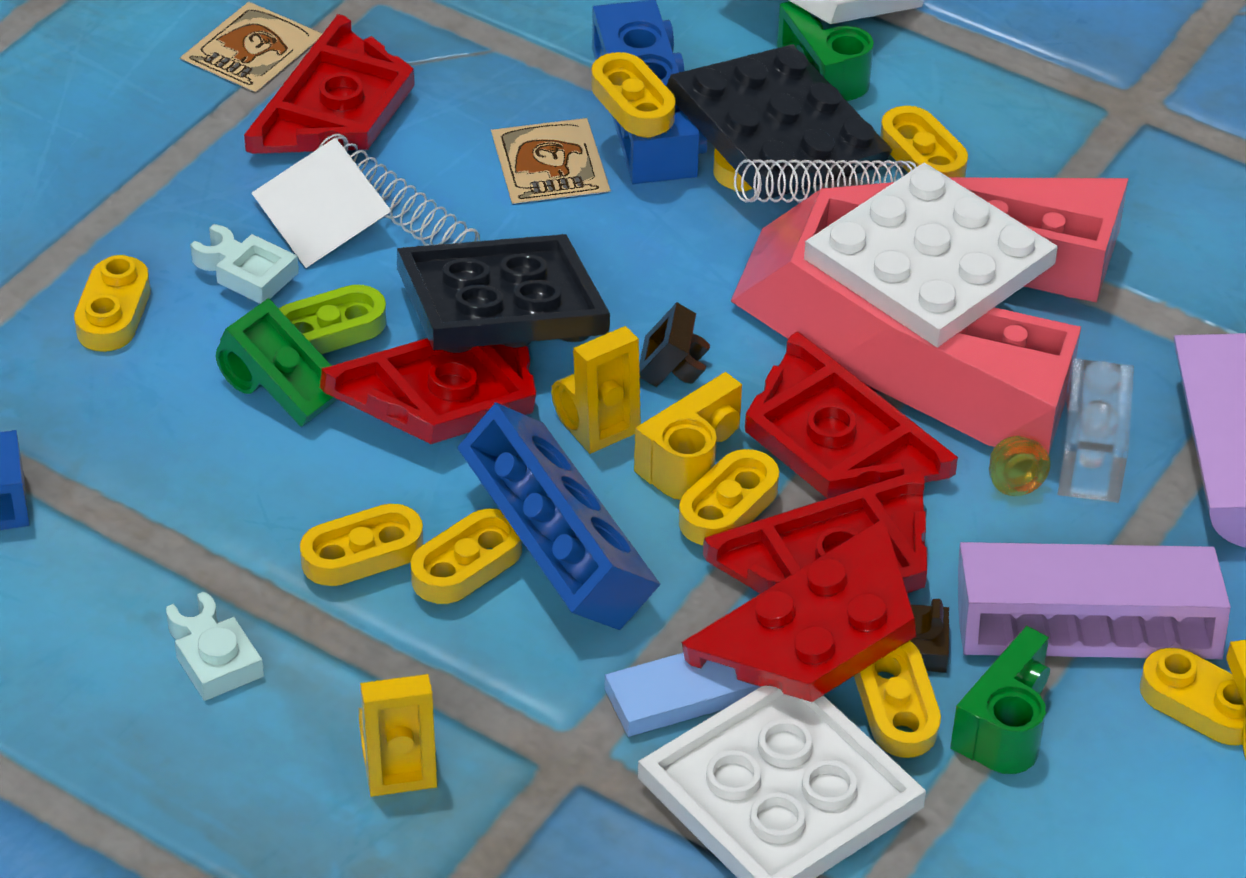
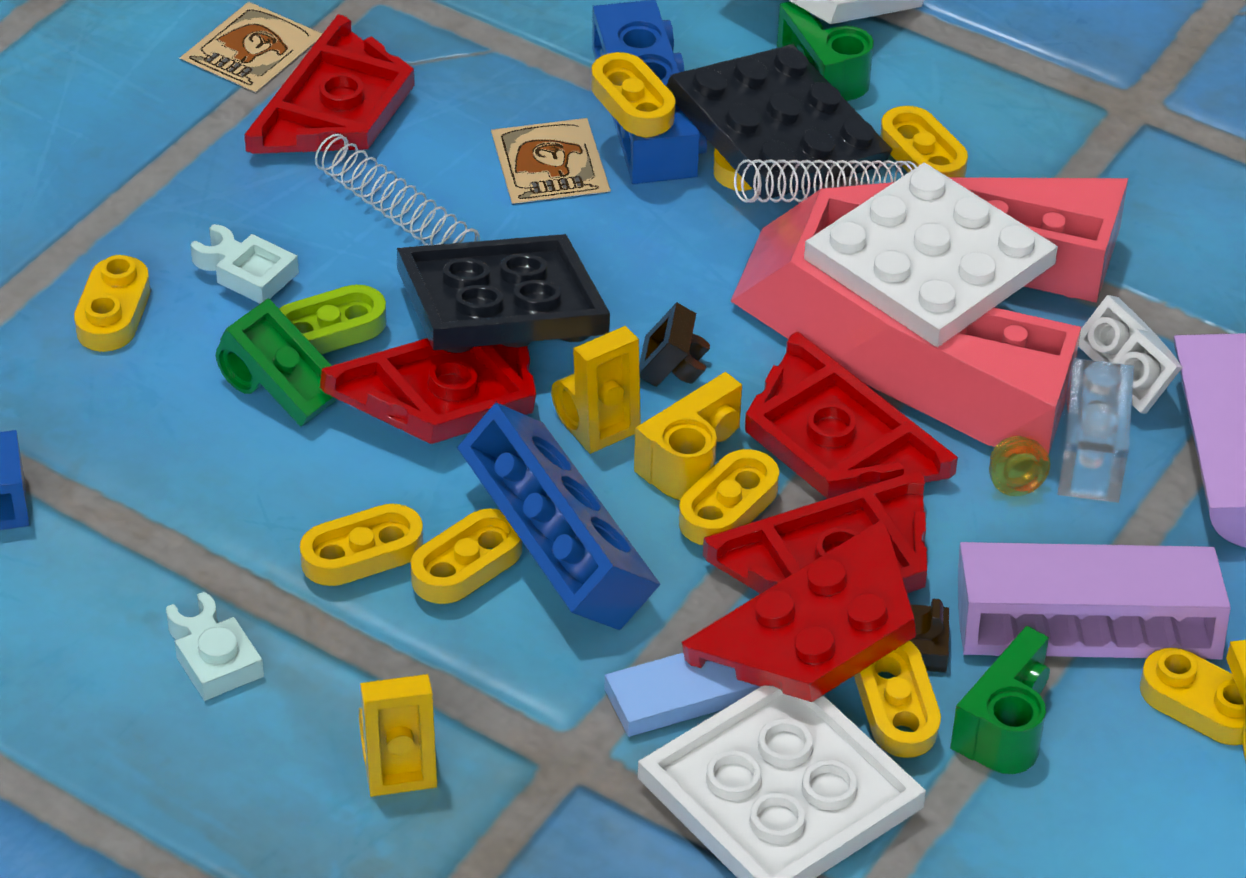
white sticker [252,137,392,268] -> none
none -> white slope [1078,295,1183,414]

